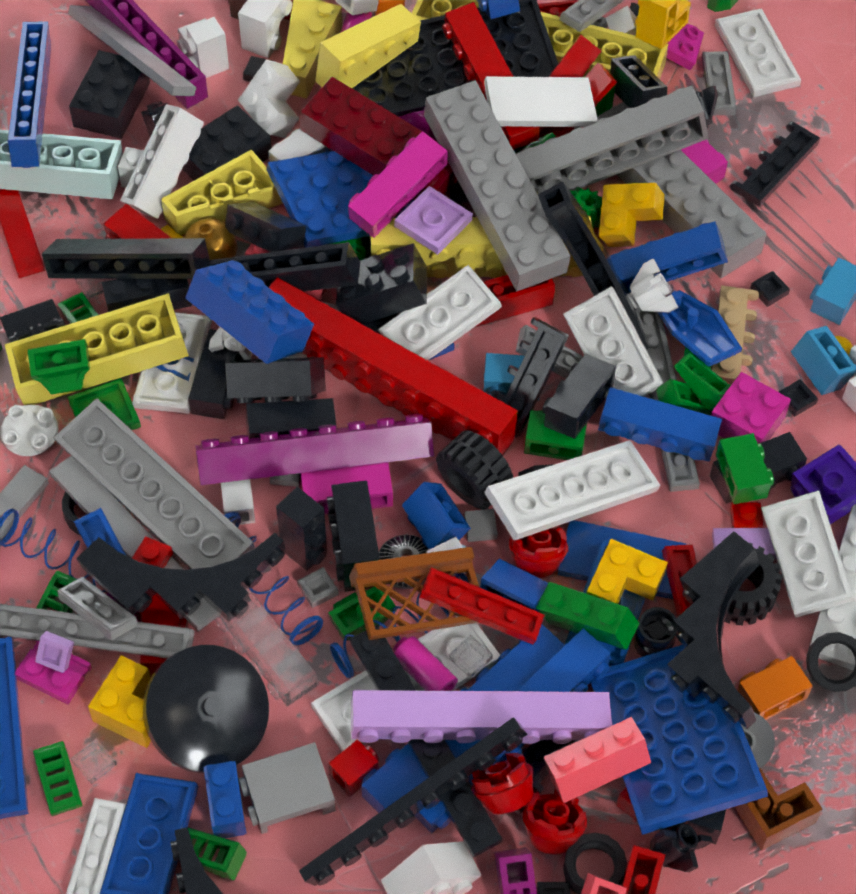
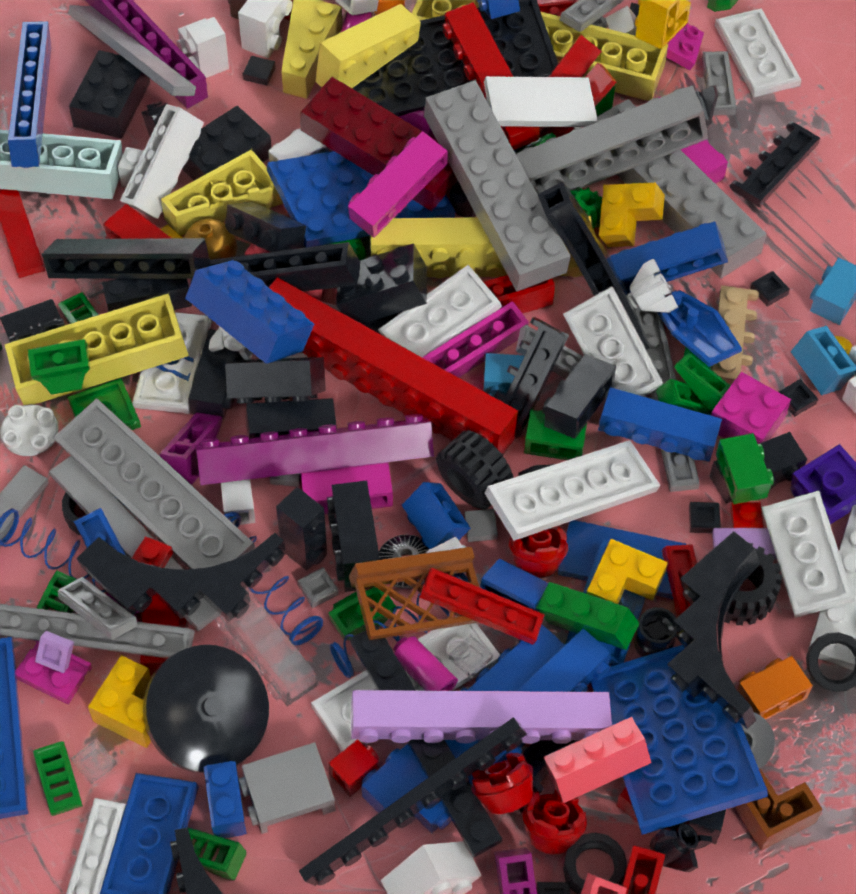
white brick [238,60,300,138] -> none
lavender plate [394,186,473,255] -> none
black brick [610,55,668,108] -> none
none -> magenta slope [159,412,223,485]
none -> dark pink brick [422,301,529,378]
none -> black tile [689,502,721,533]

